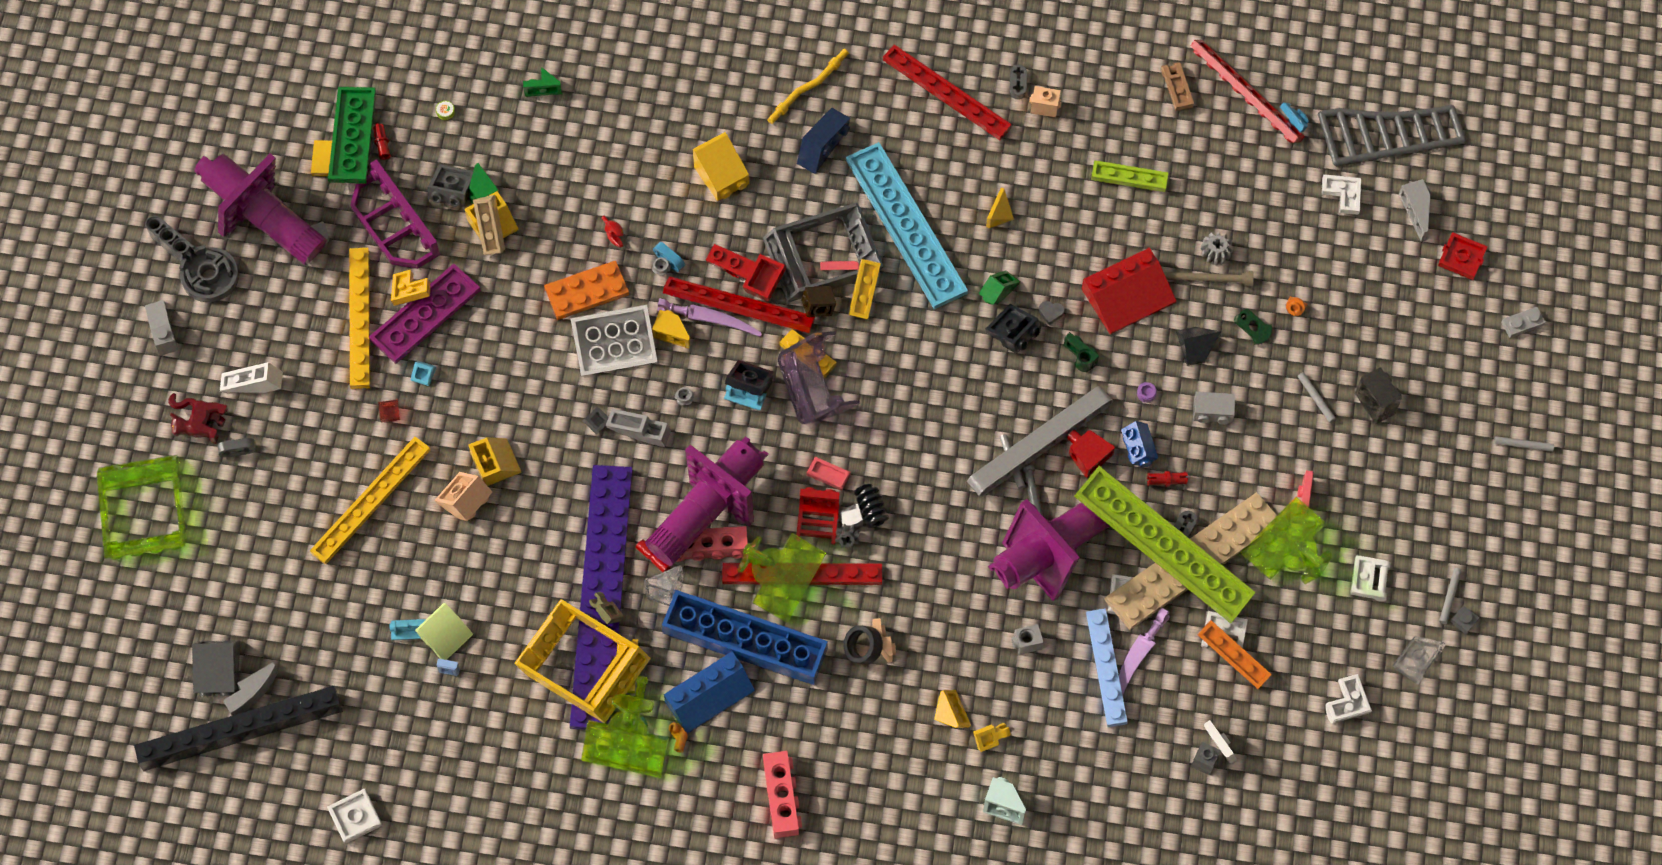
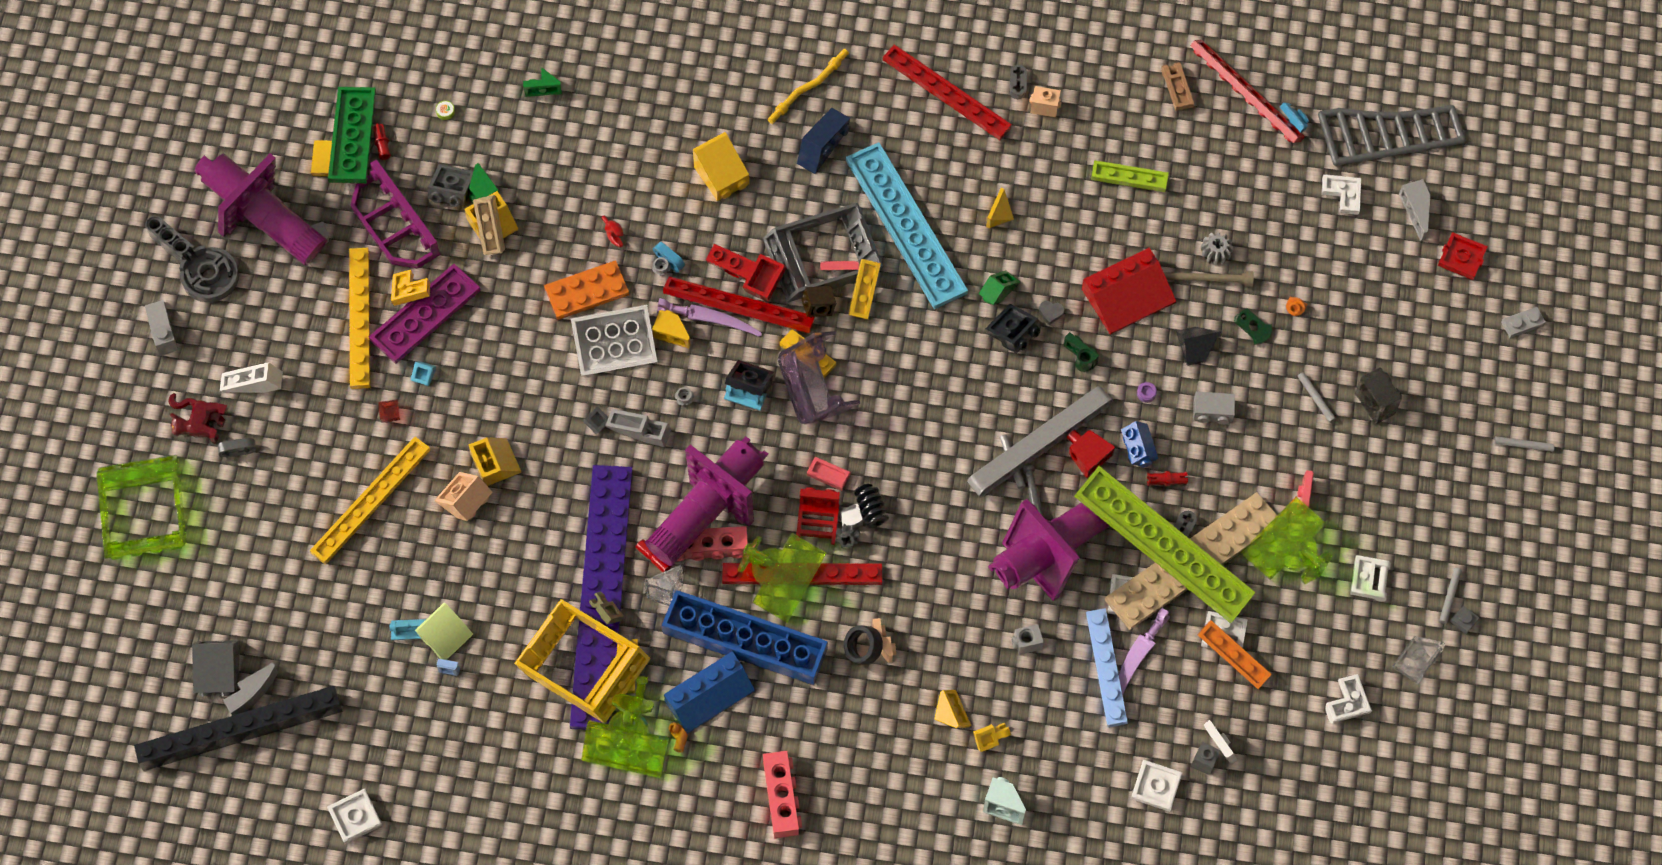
none -> white plate [1131,760,1182,812]

